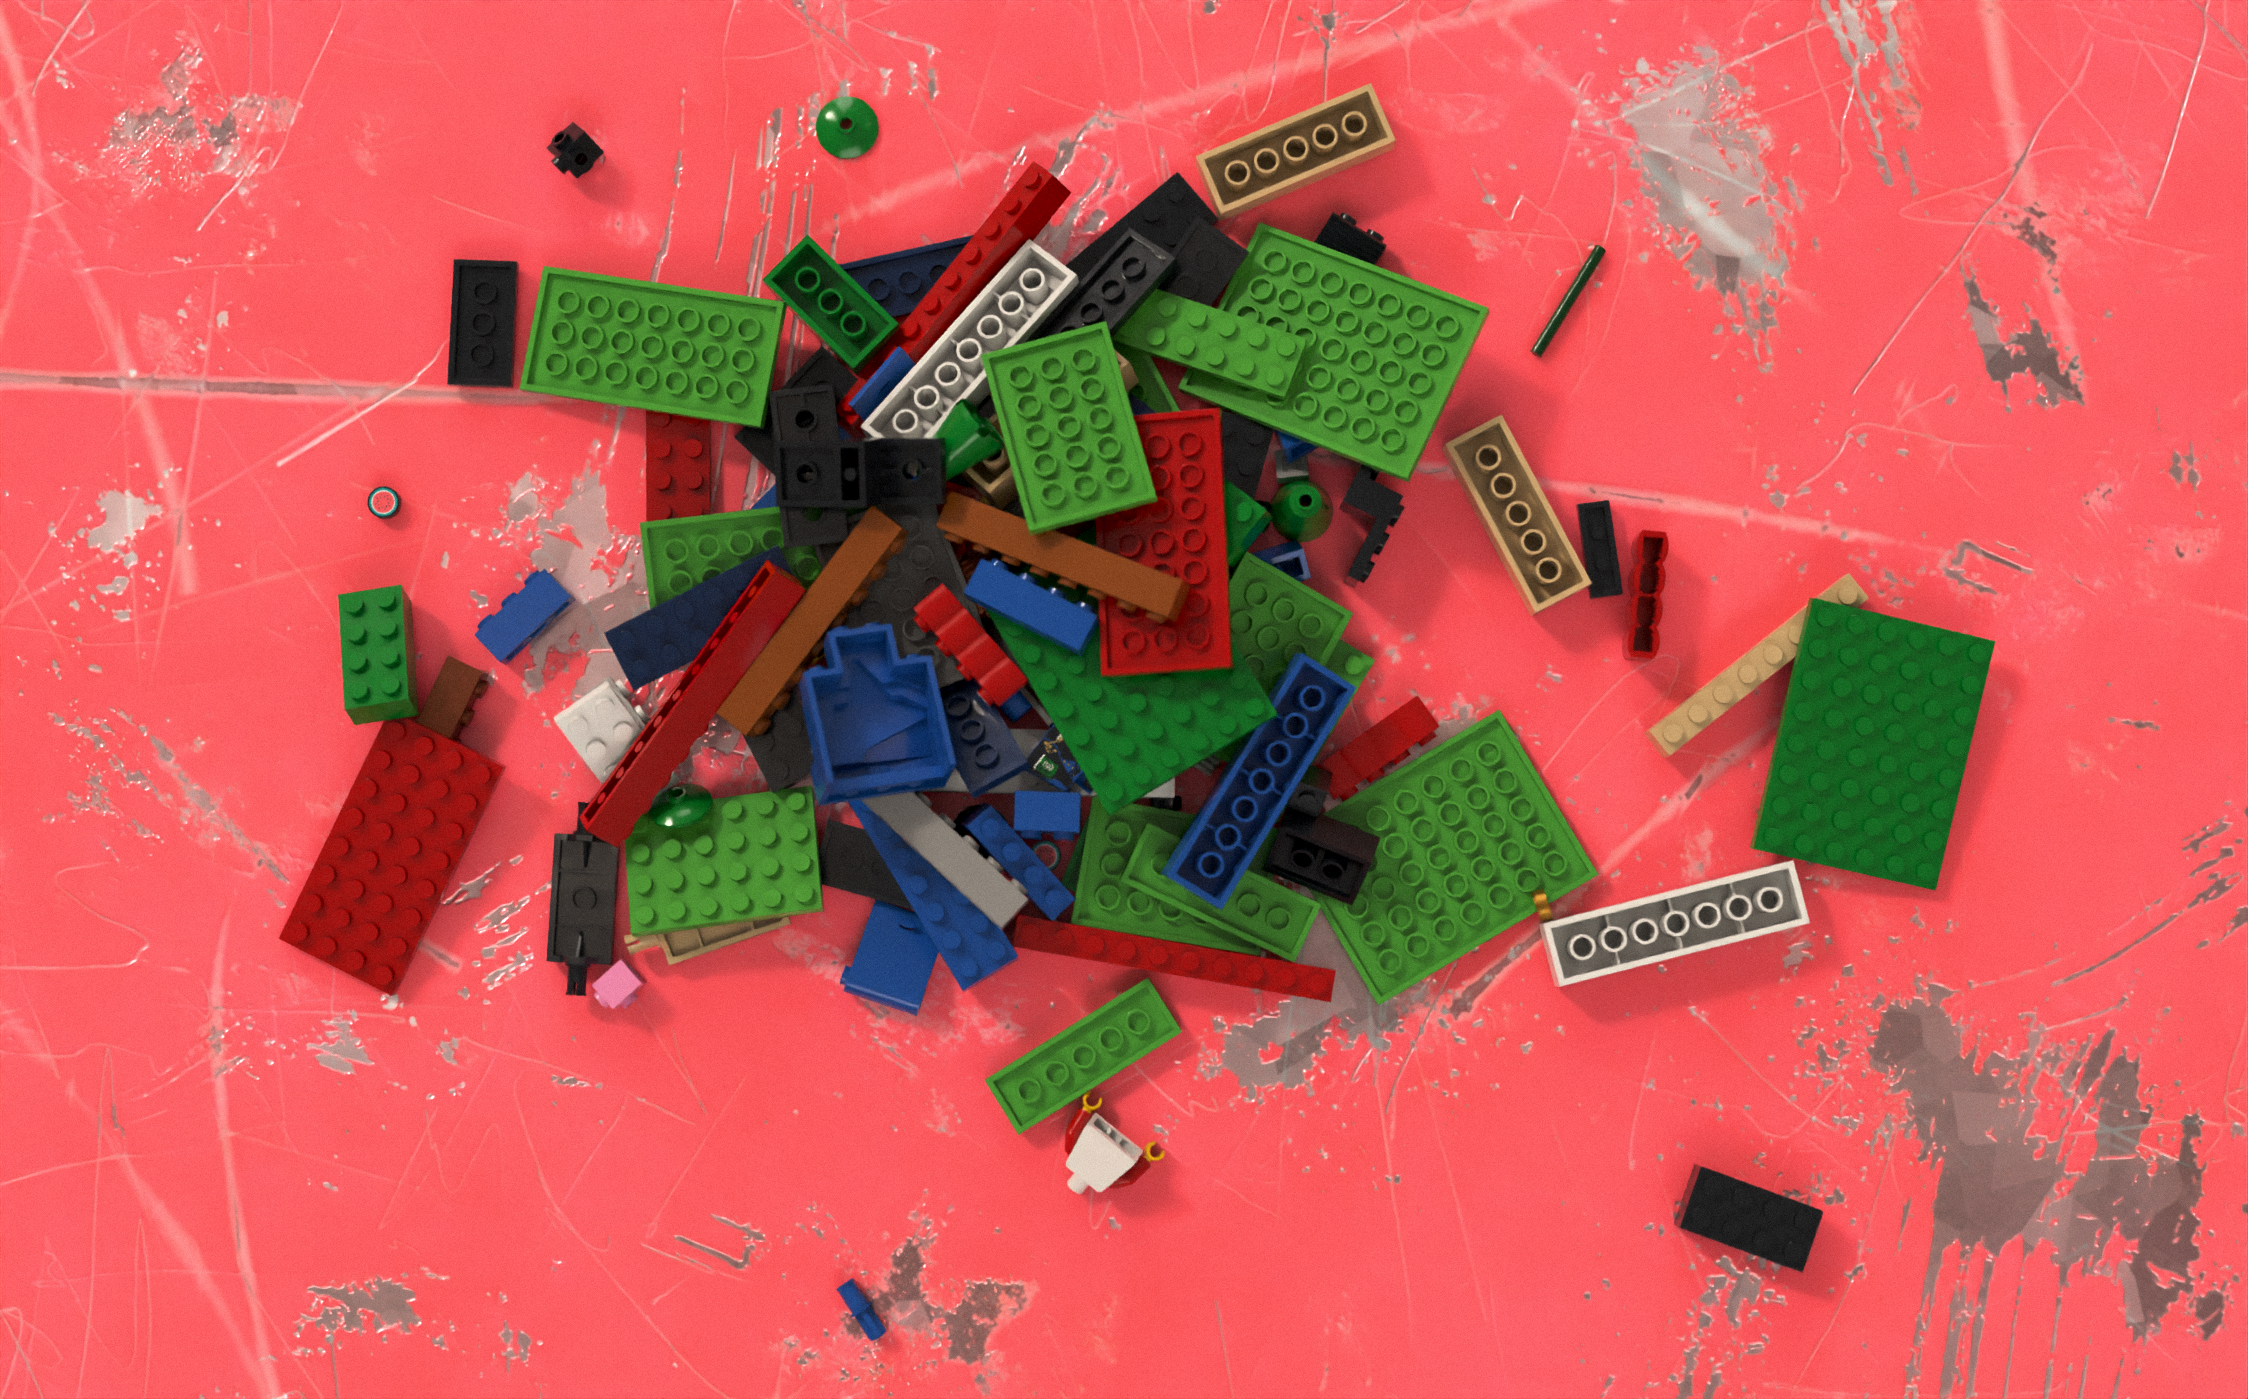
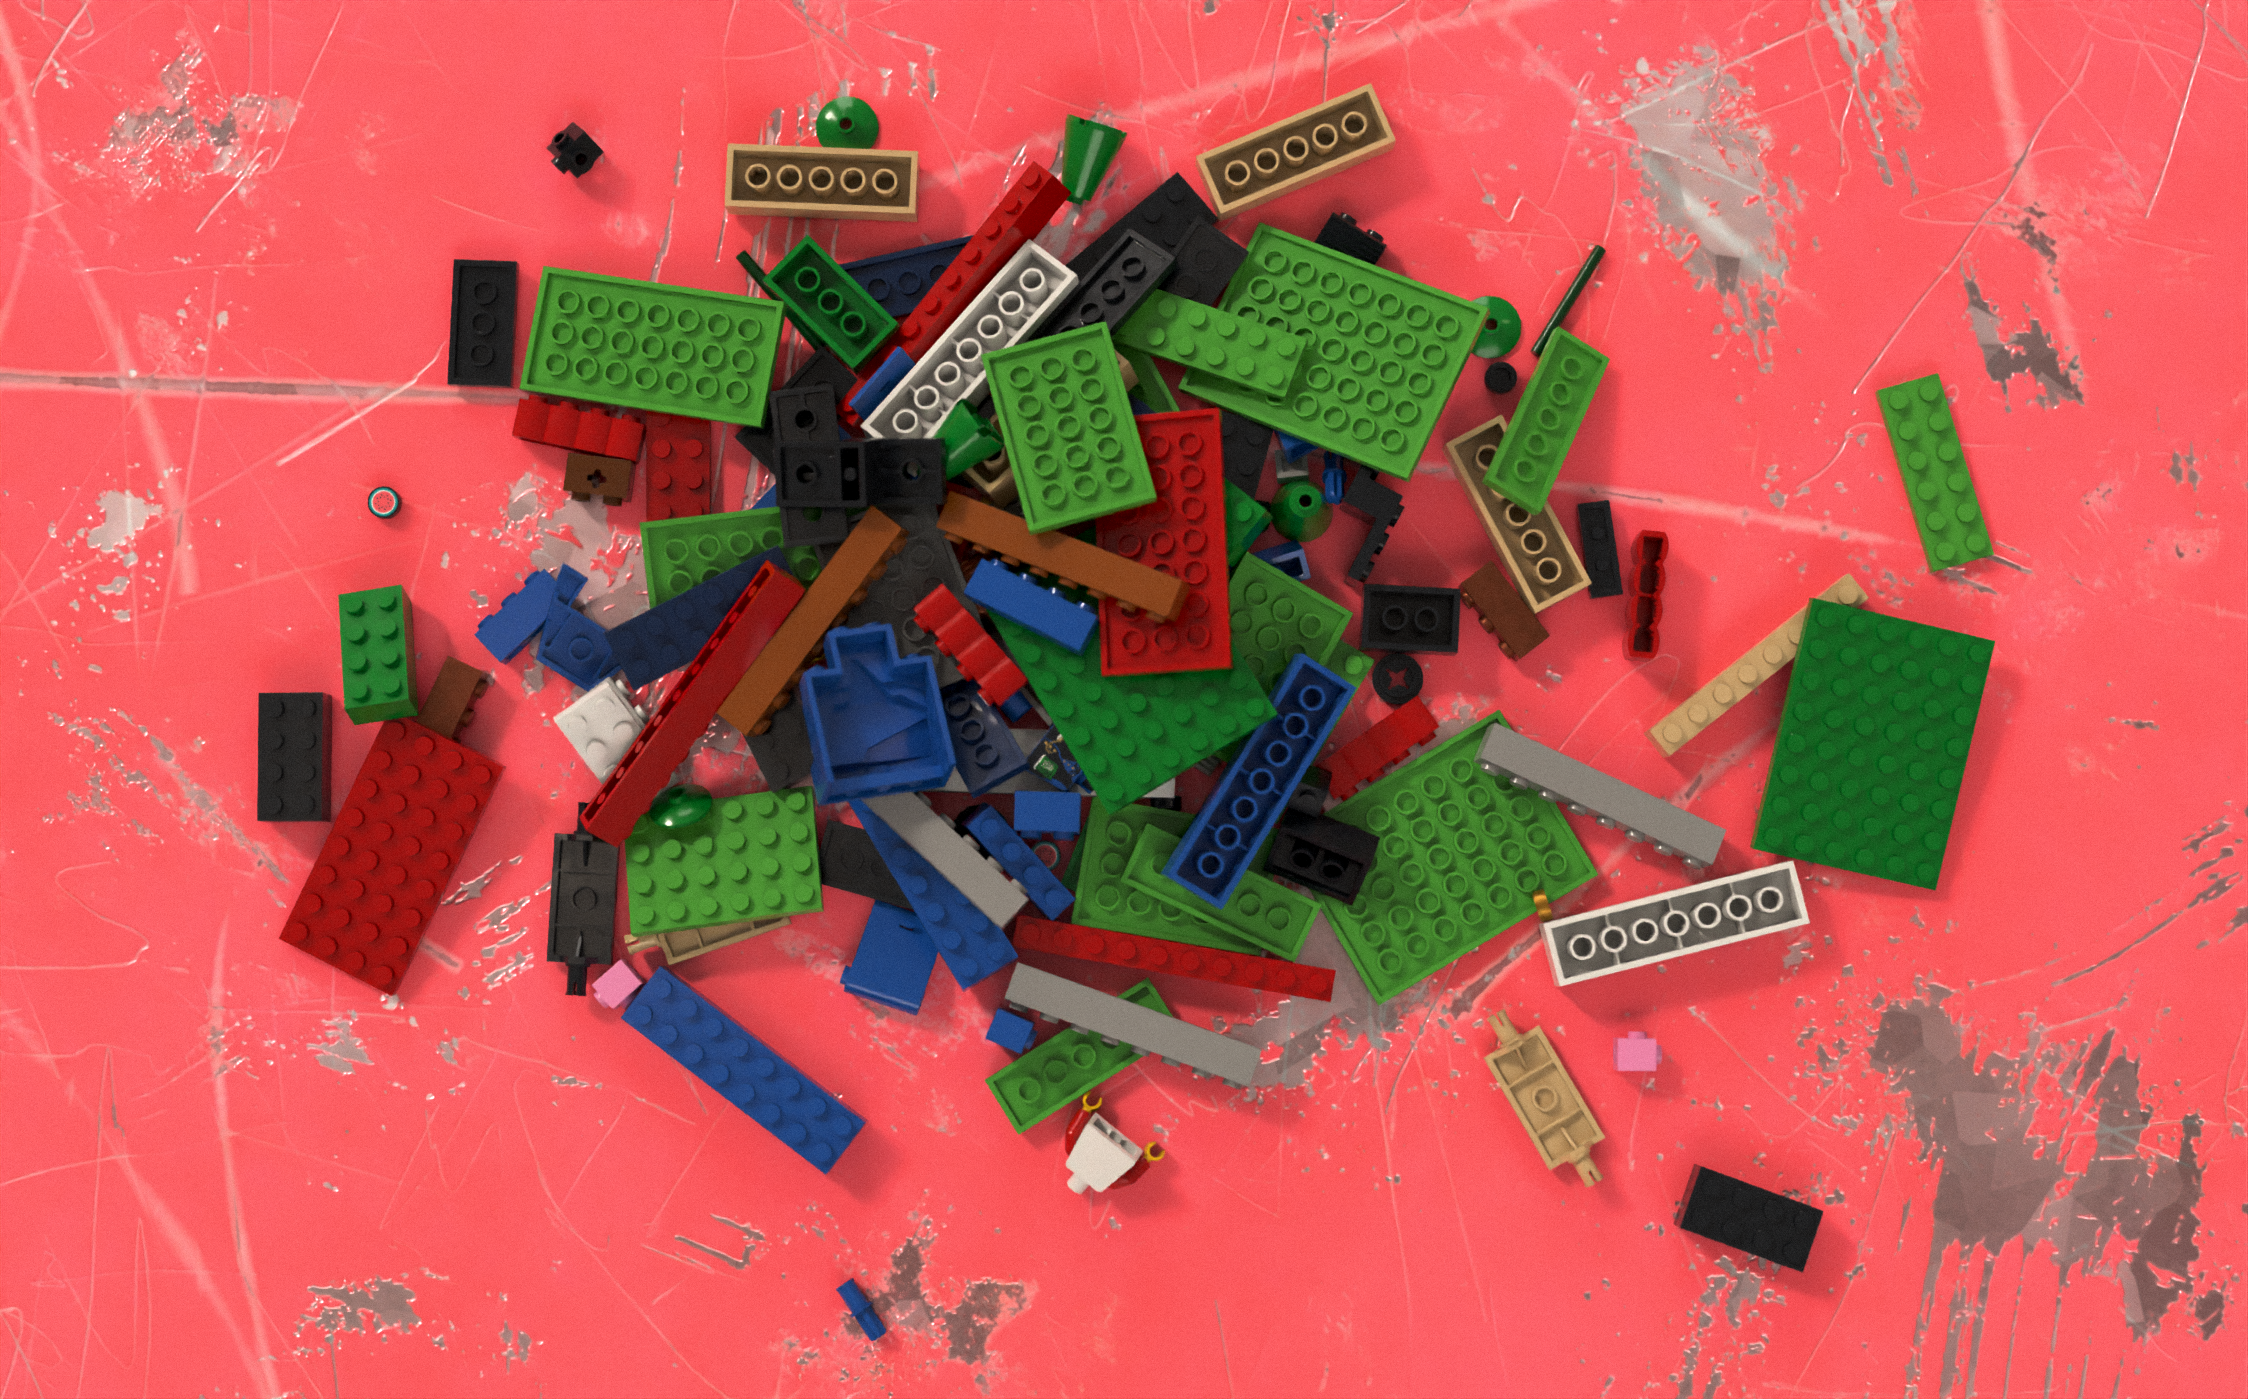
none -> black brick [257,692,332,823]
none -> red brick [512,395,646,465]
none -> blue wing [536,562,622,692]
none -> reddish brown brick [563,453,636,507]
none -> blue brick [621,966,868,1175]
none -> tan brick [724,143,920,222]
none -> dark green bar [736,250,826,351]
none -> blue brick [985,1007,1038,1054]
none -> light grey brick [1004,962,1262,1090]
none -> green cone [1061,114,1128,205]
none -> blue axle [1322,450,1347,505]
none -> black brick [1359,584,1461,656]
none -> black gear [1372,653,1423,704]
none -> copper brick [1458,561,1550,662]
none -> green dish [1471,296,1521,359]
none -> light grey brick [1473,723,1727,870]
none -> bright green plate [1482,326,1610,516]
none -> tan plate [1483,1009,1605,1188]
none -> black tile [1484,362,1517,395]
none -> bright pink brick [1613,1031,1662,1071]
none -> bright green plate [1875,373,1994,573]

